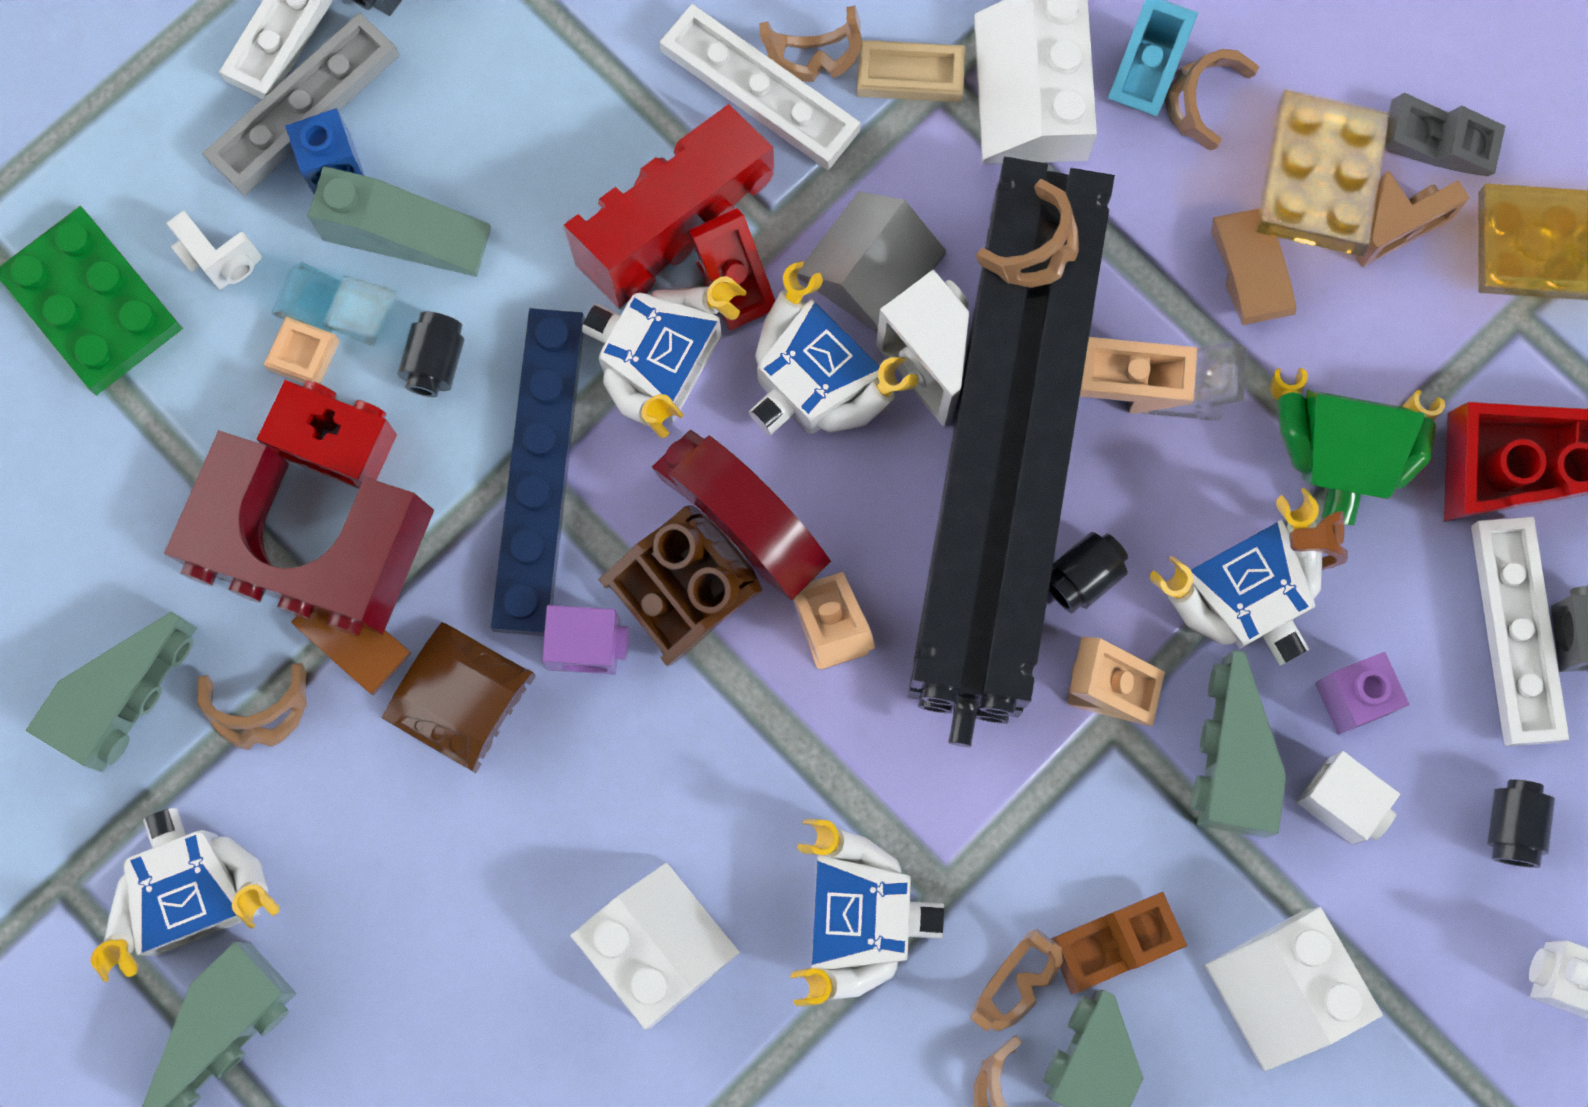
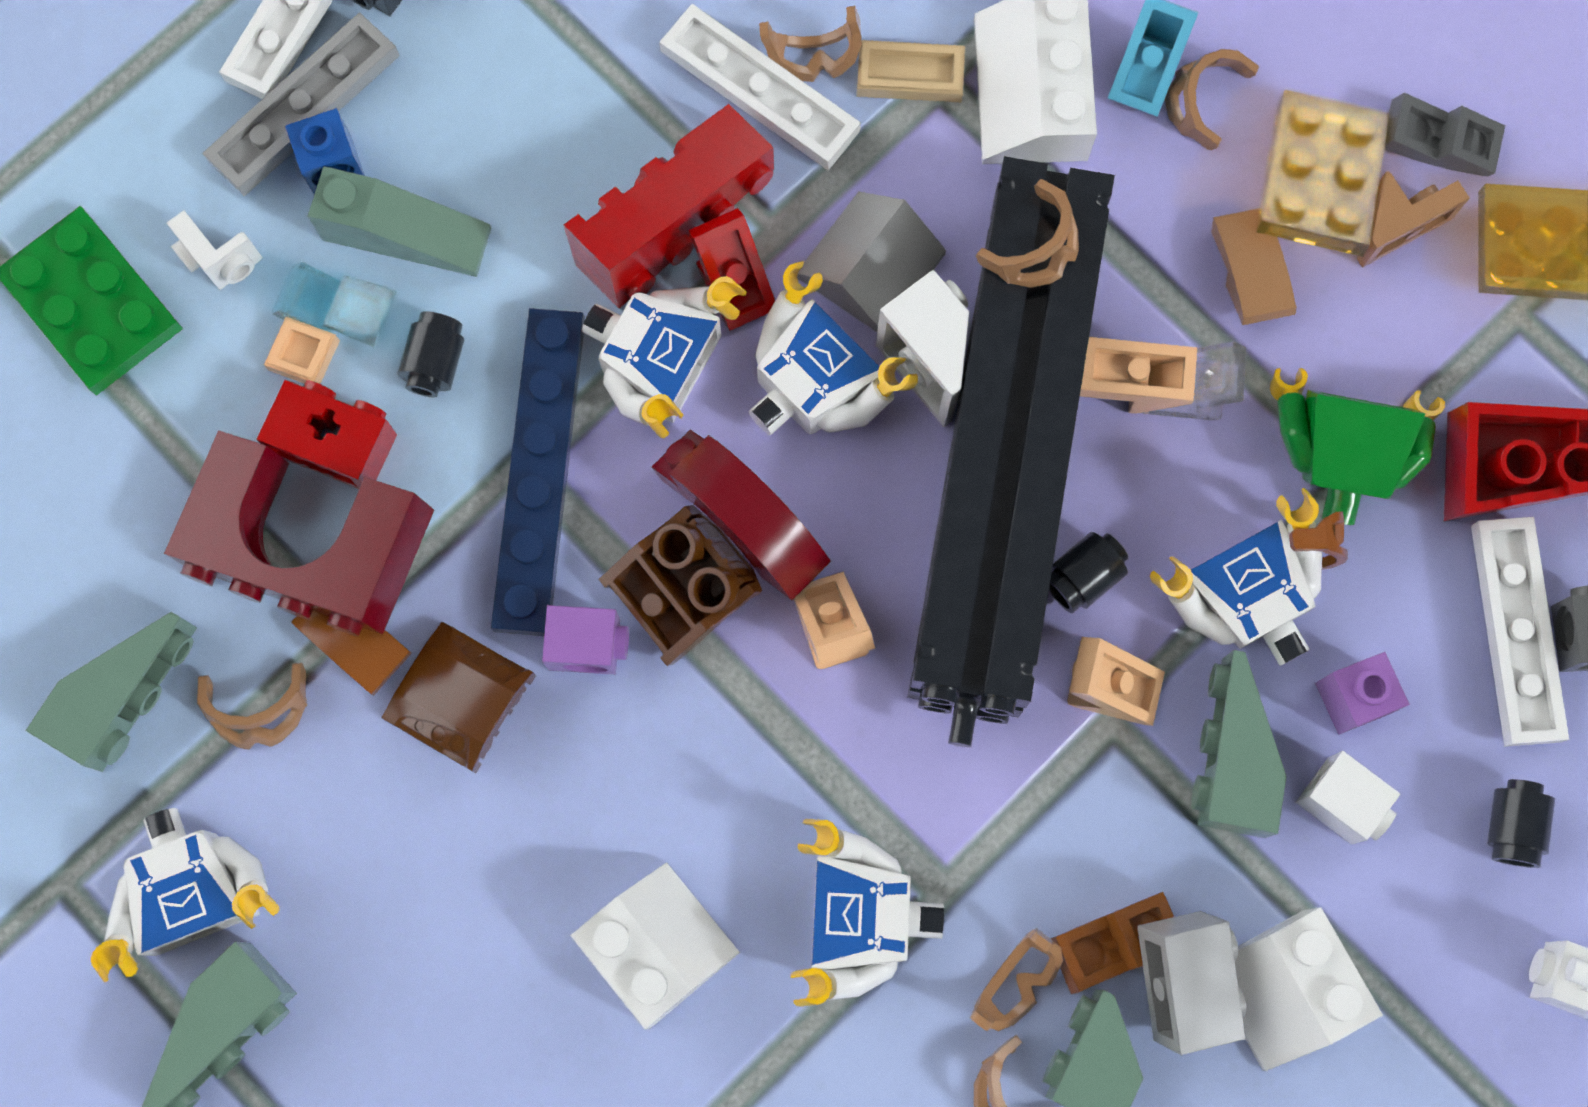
none -> light grey brick [1137,911,1246,1055]

